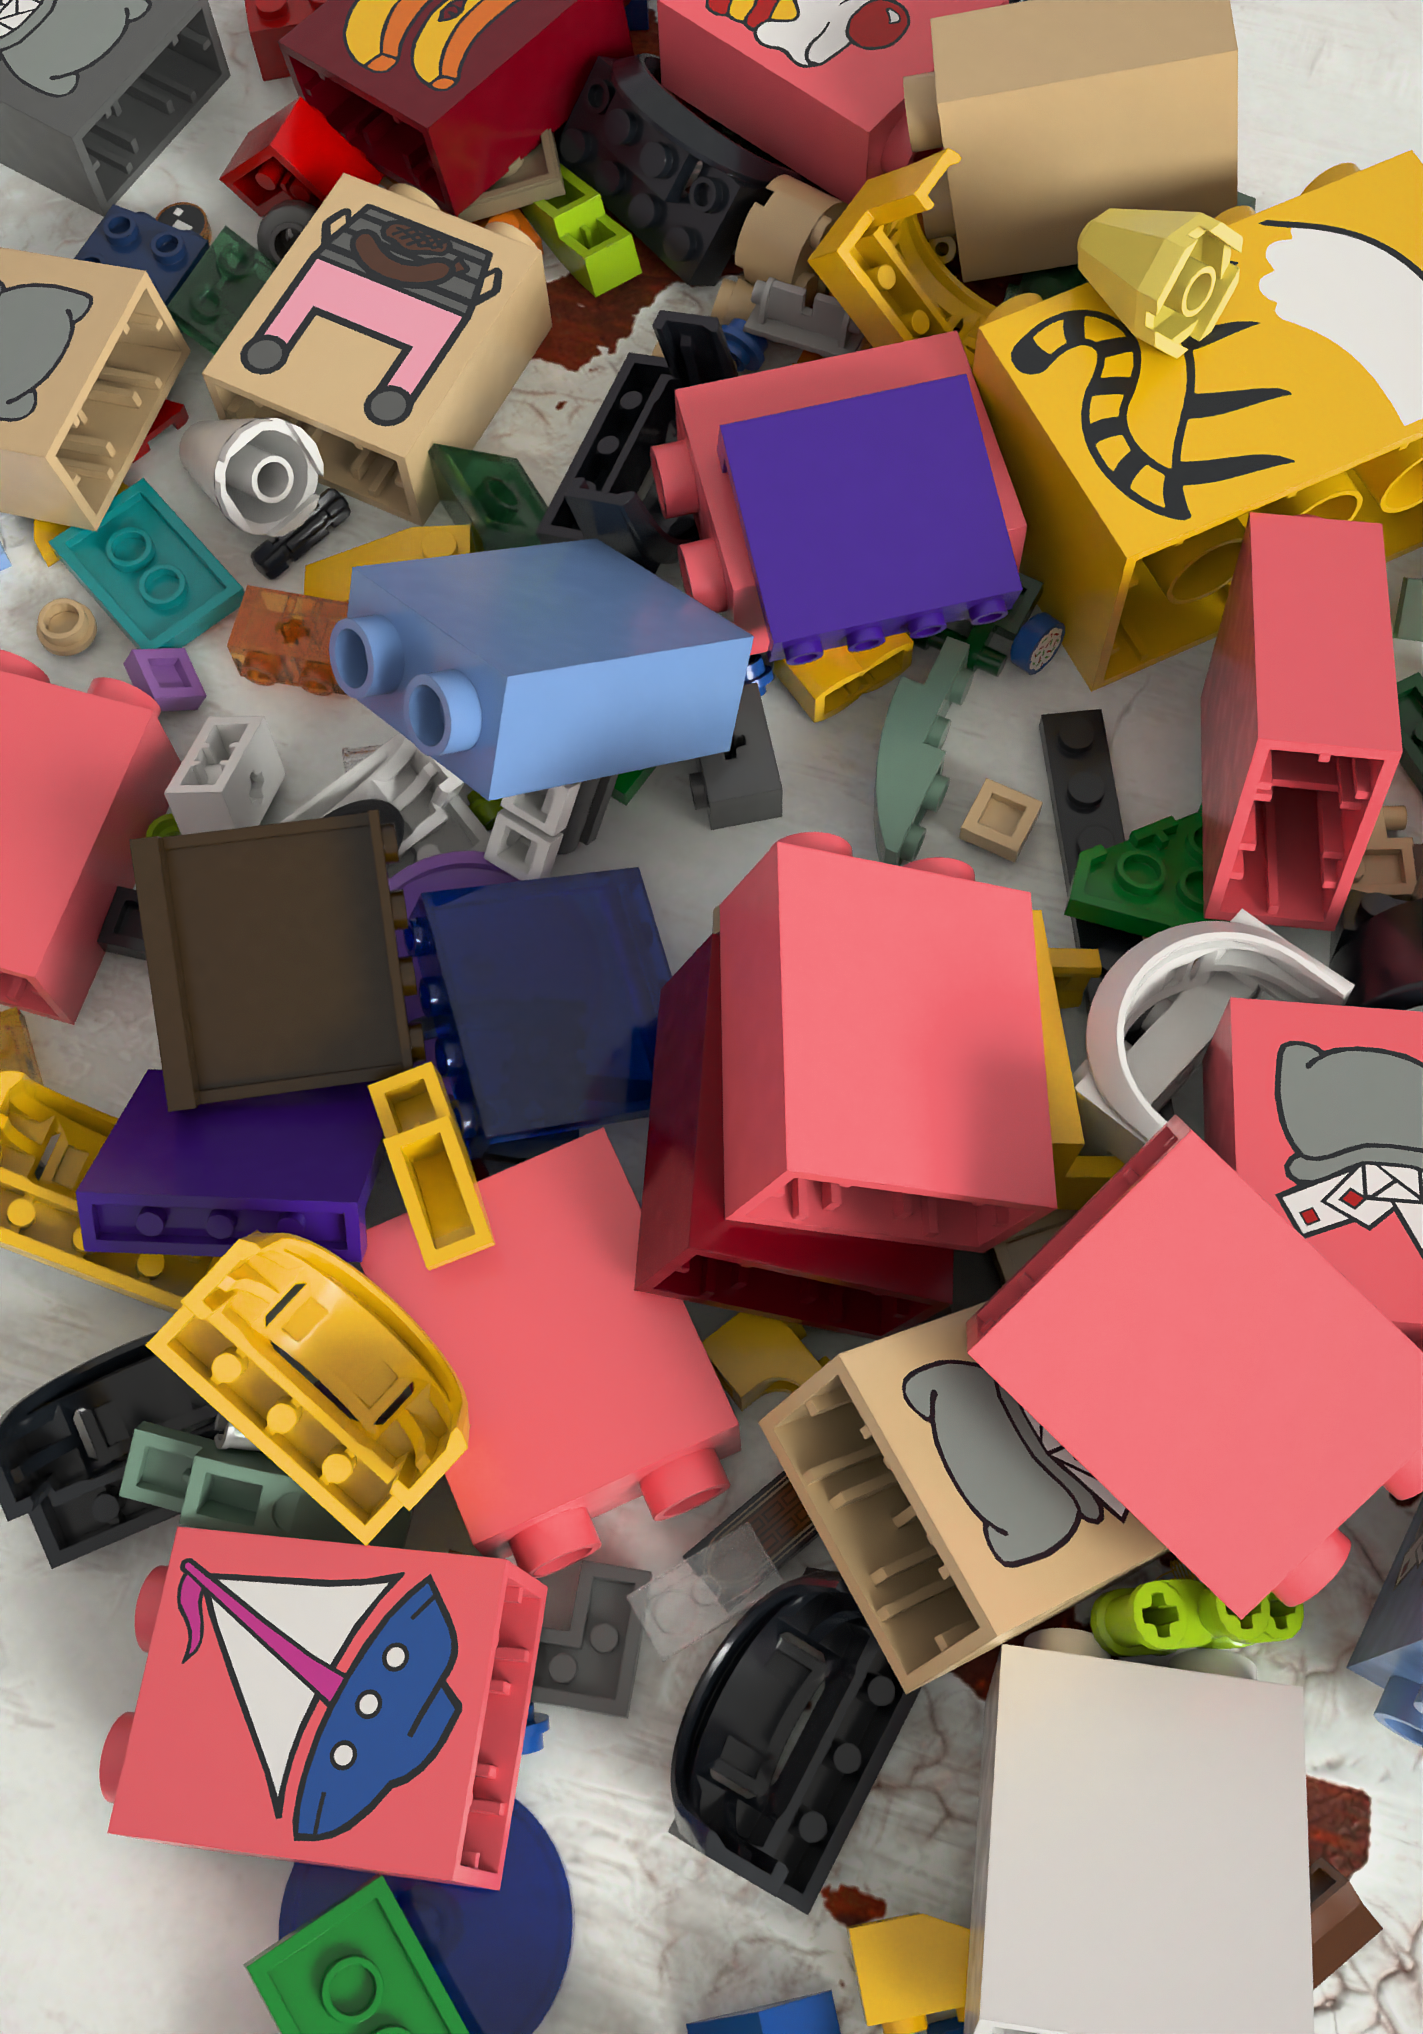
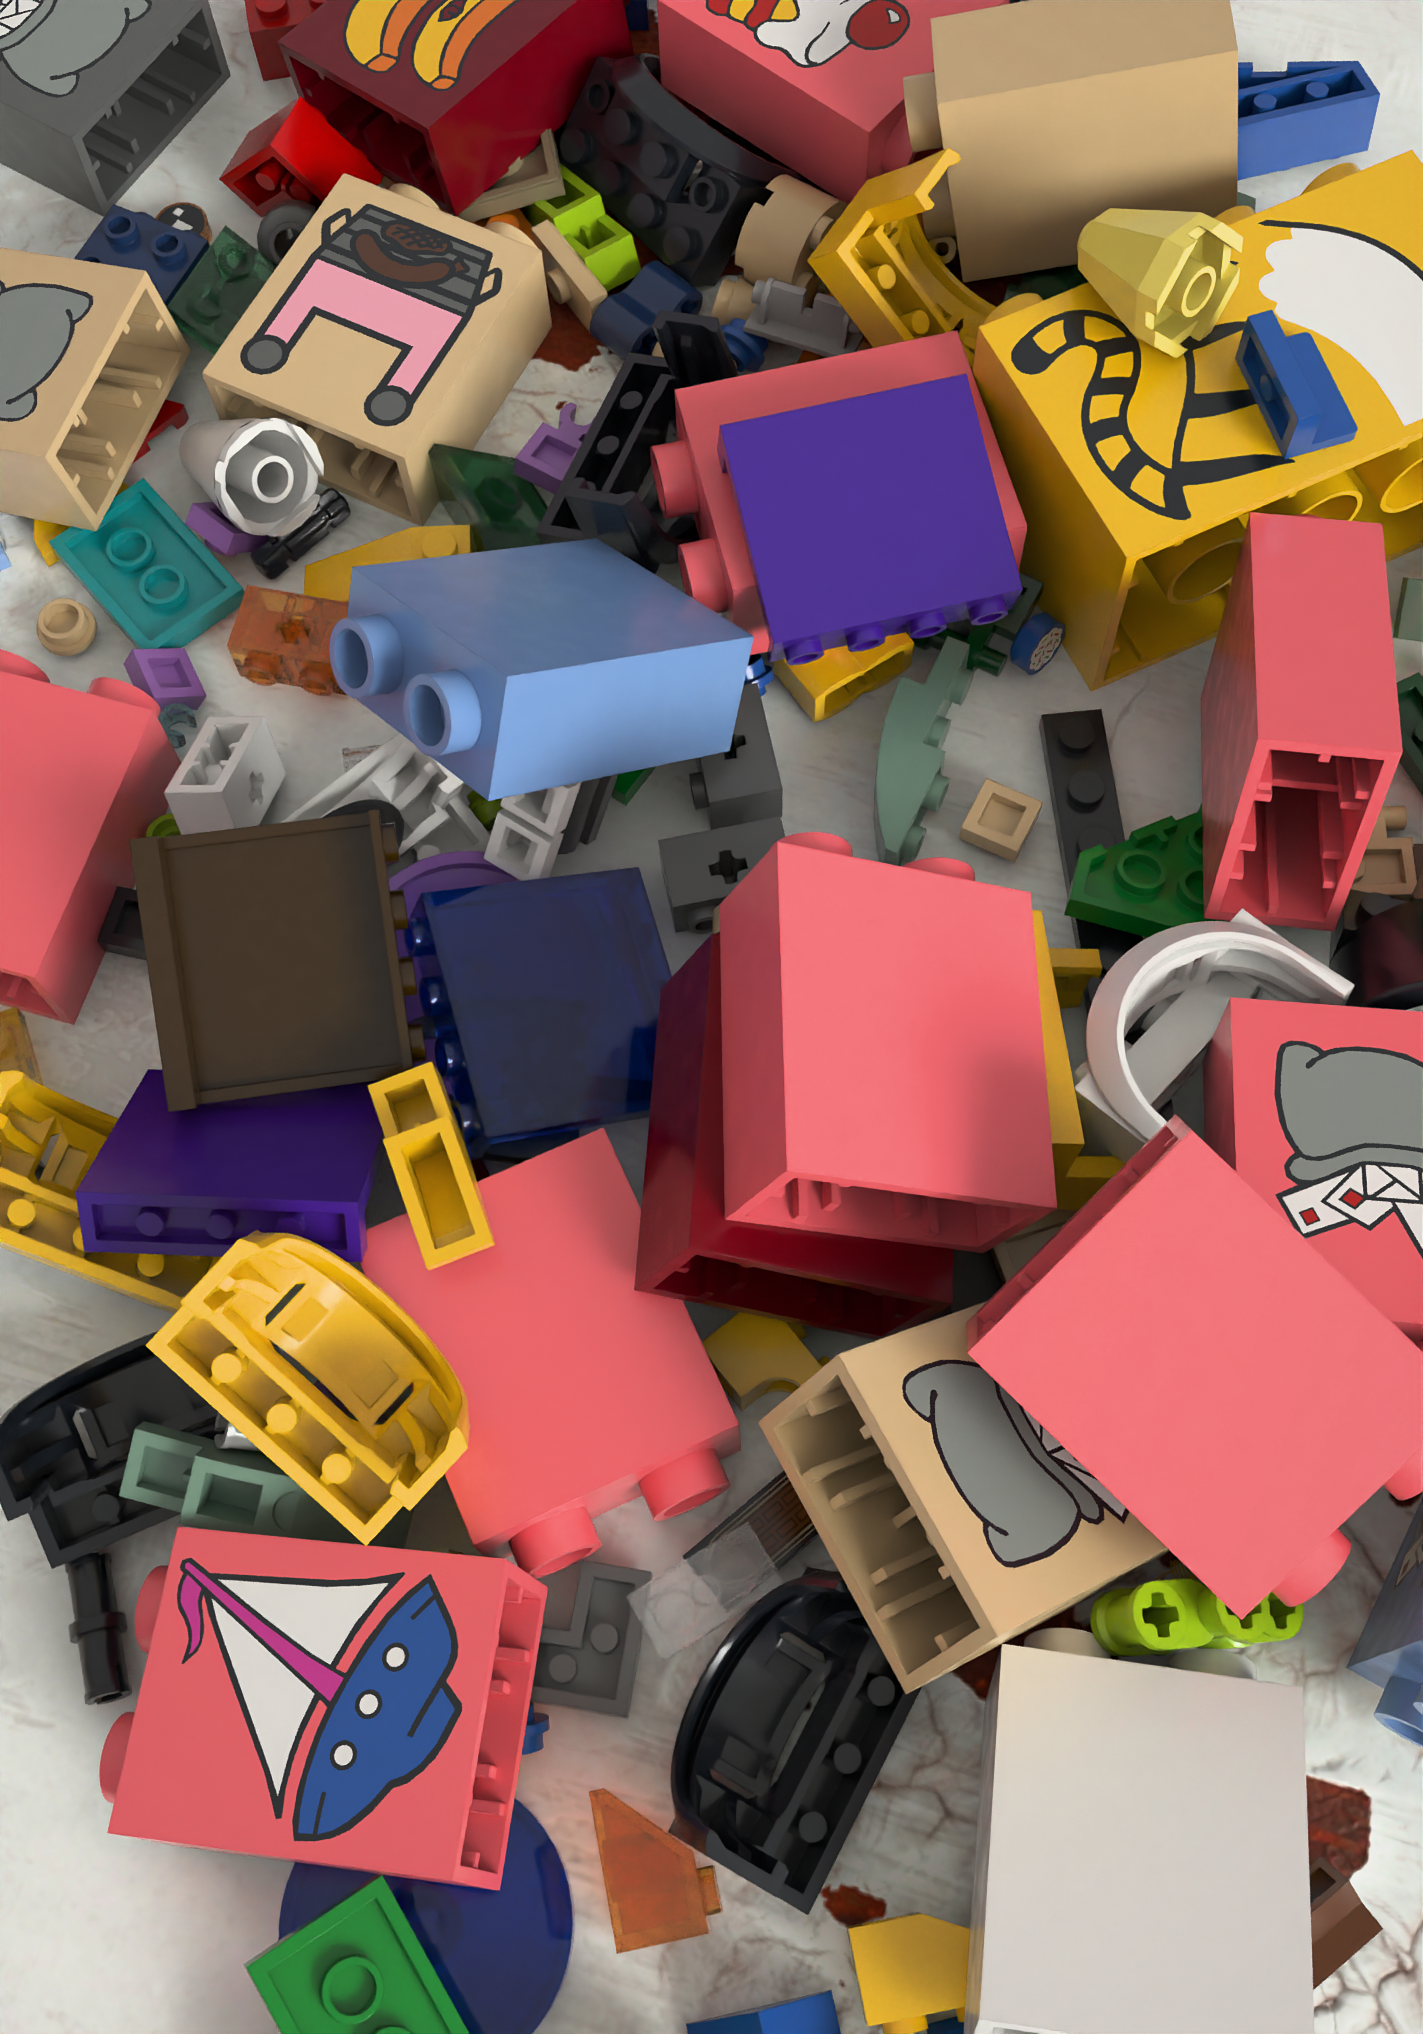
none -> black pin [65,1552,132,1705]
none -> clear light blue hand [158,703,197,749]
none -> medium lavender plate [185,501,269,557]
none -> medium lavender plate [513,402,596,494]
none -> tan plate [531,219,608,339]
none -> clear orange slope [589,1788,723,1954]
none -> dark blue axle [590,260,703,361]
none -> dark grey brick [658,816,785,934]
none -> blue panel [1235,310,1358,459]
none -> blue wedge [1238,61,1380,181]

